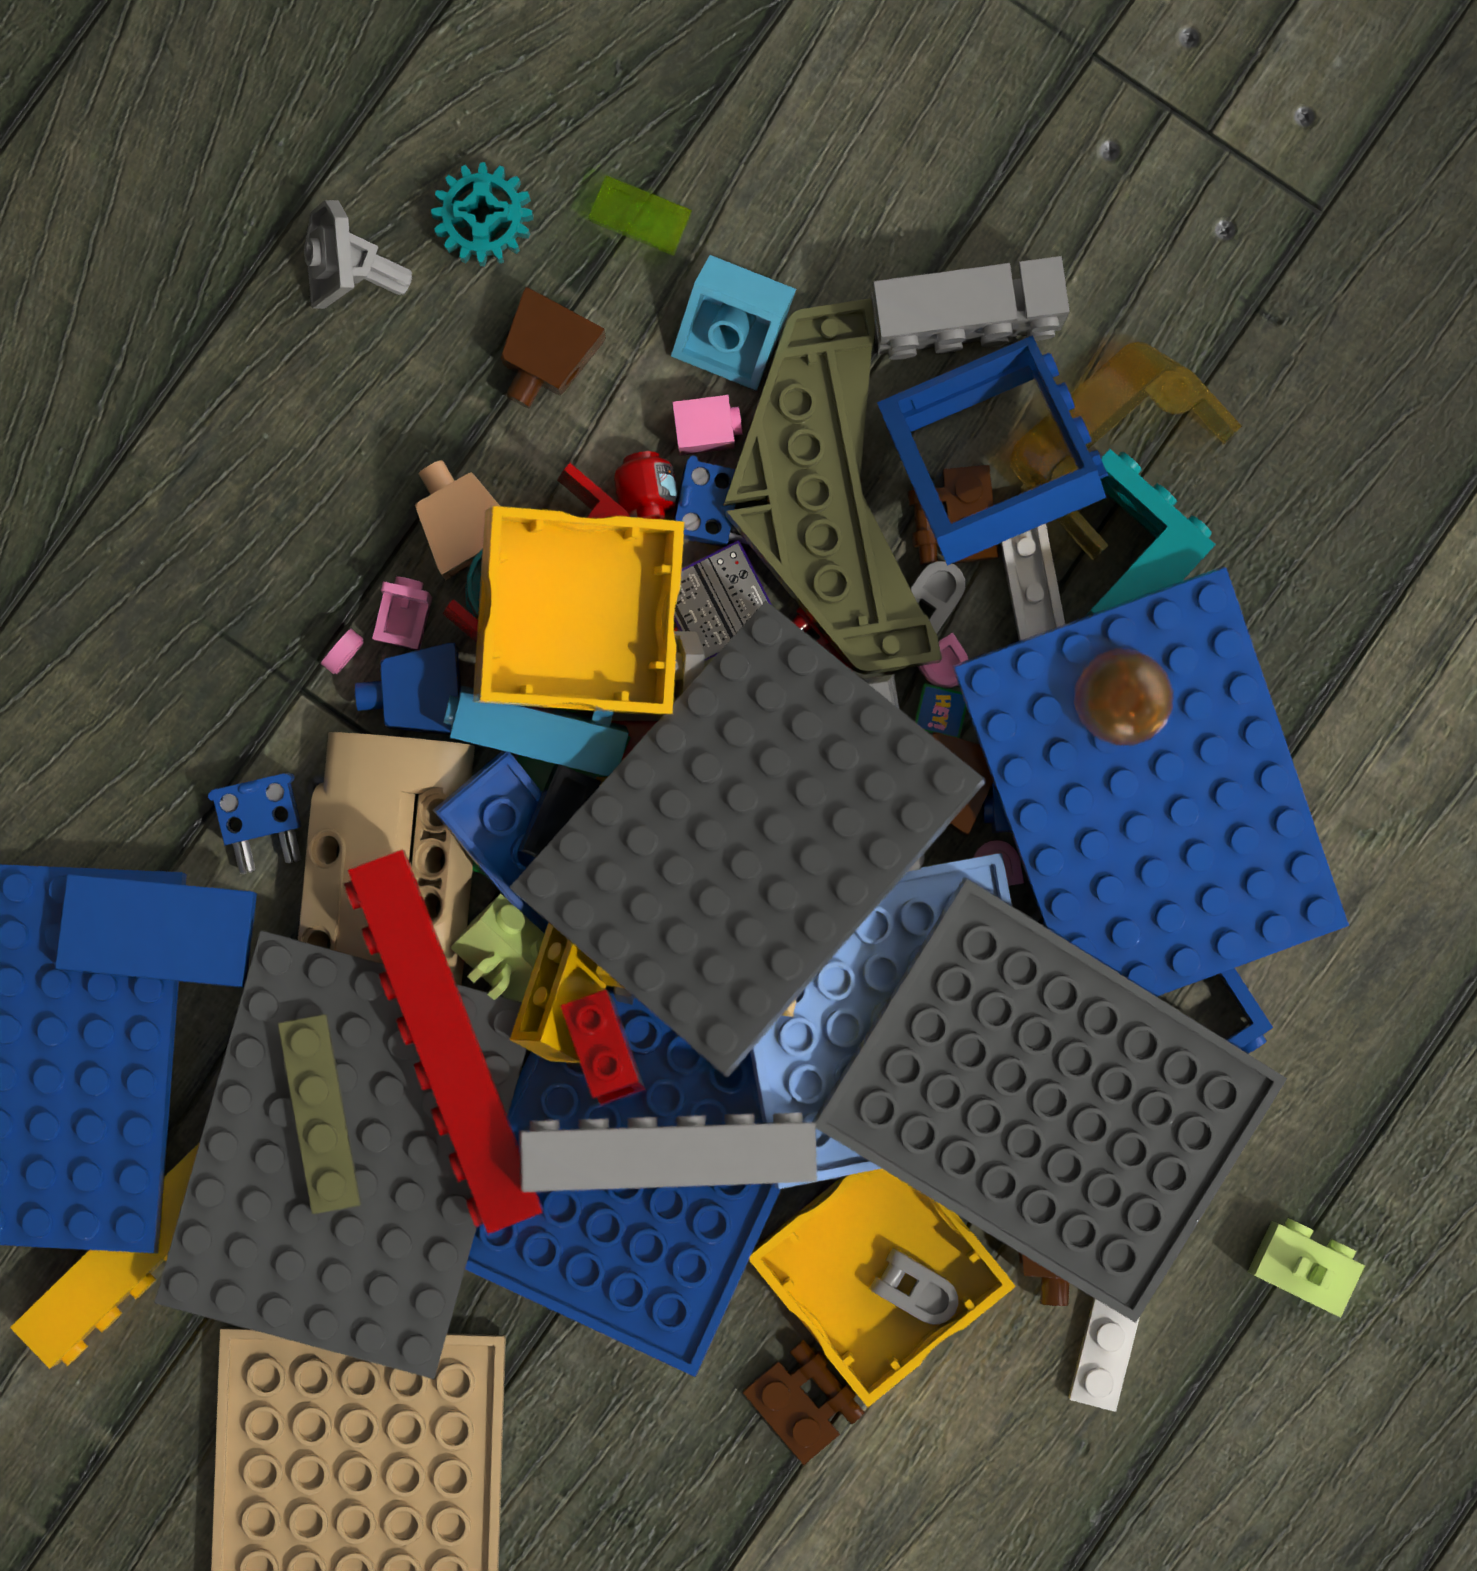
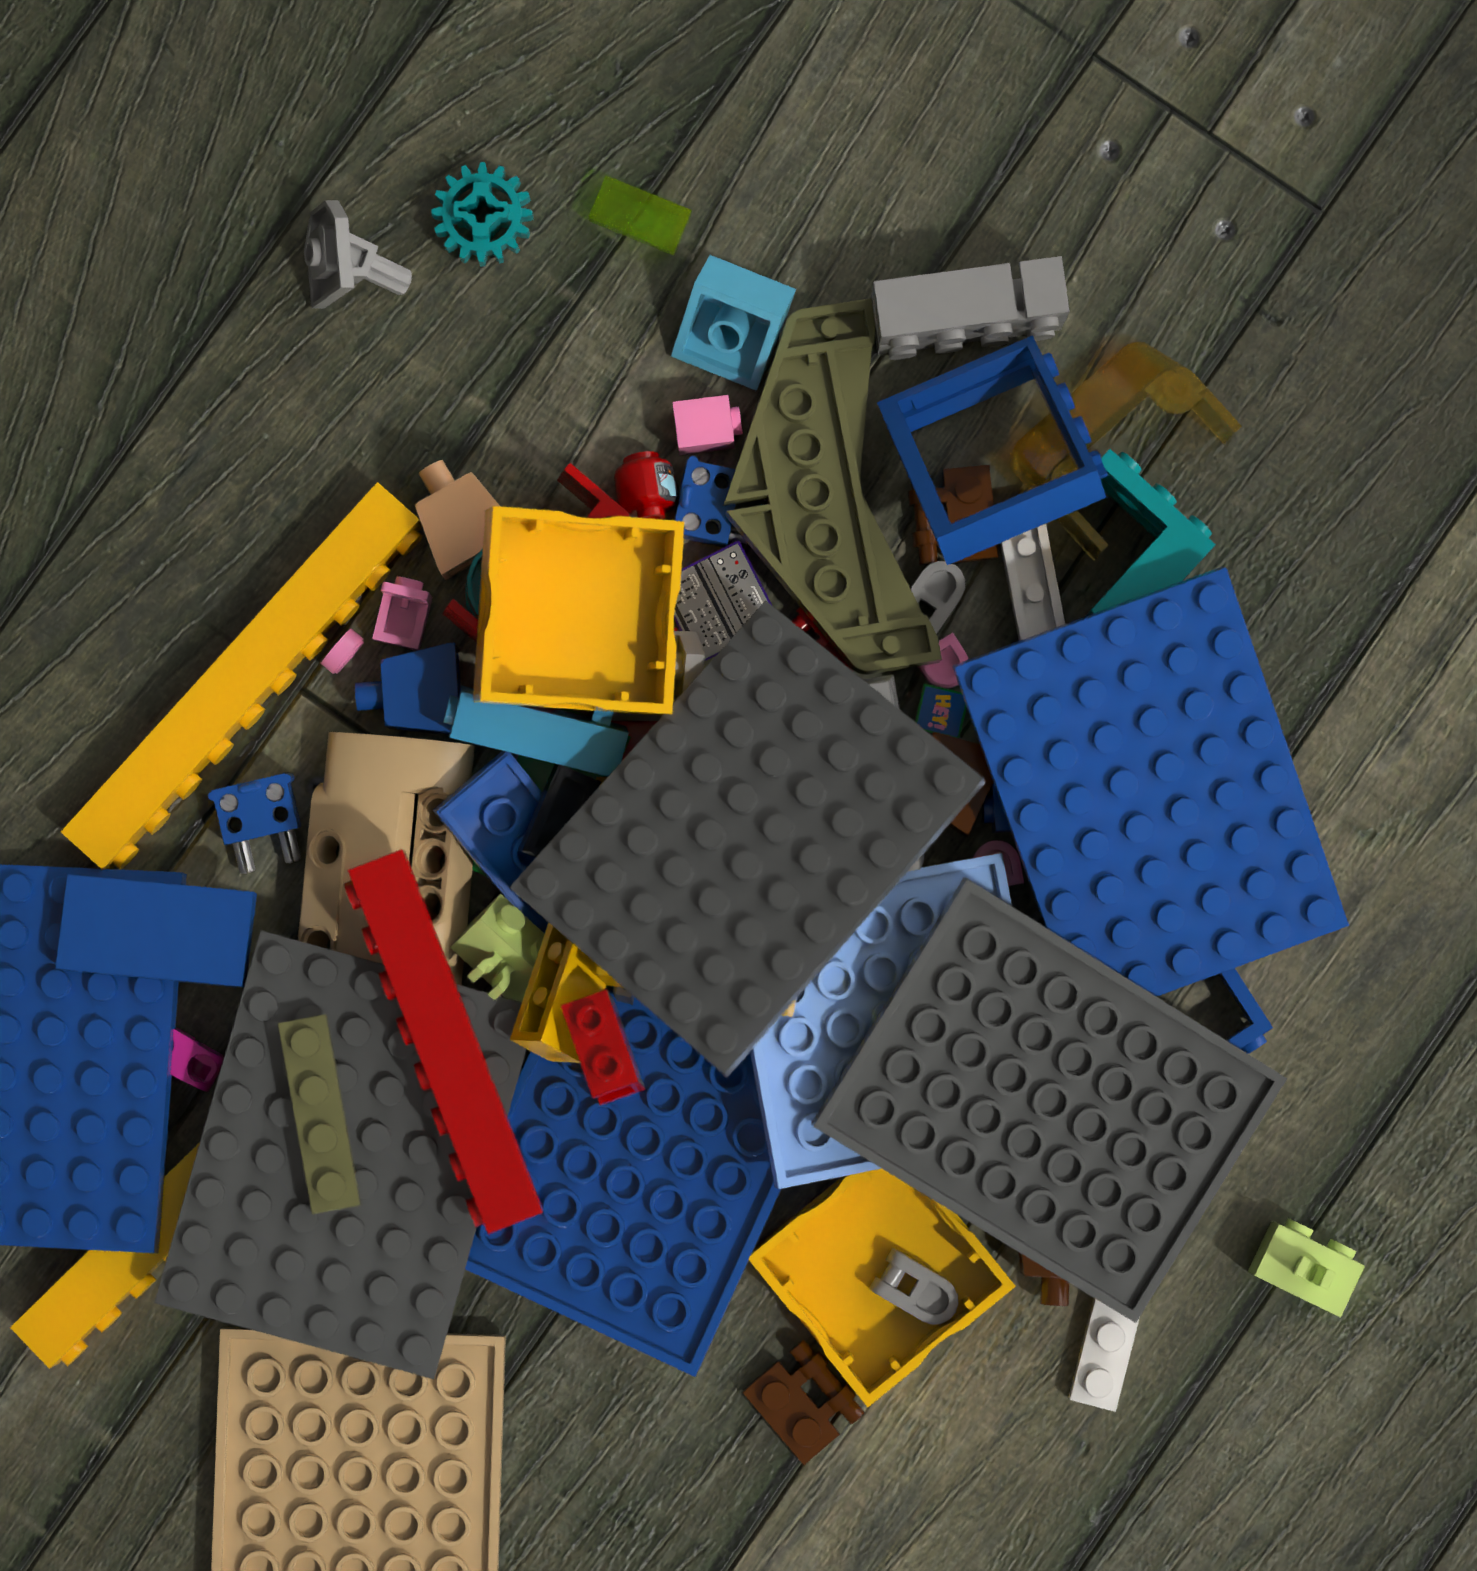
reddish brown torso [501,287,606,408] -> none
light grey brick [519,1113,817,1192] -> none
clear orange cylinder [1074,649,1173,746] -> none
none -> yellow brick [61,482,422,870]
none -> dark pink leg [171,1027,225,1092]

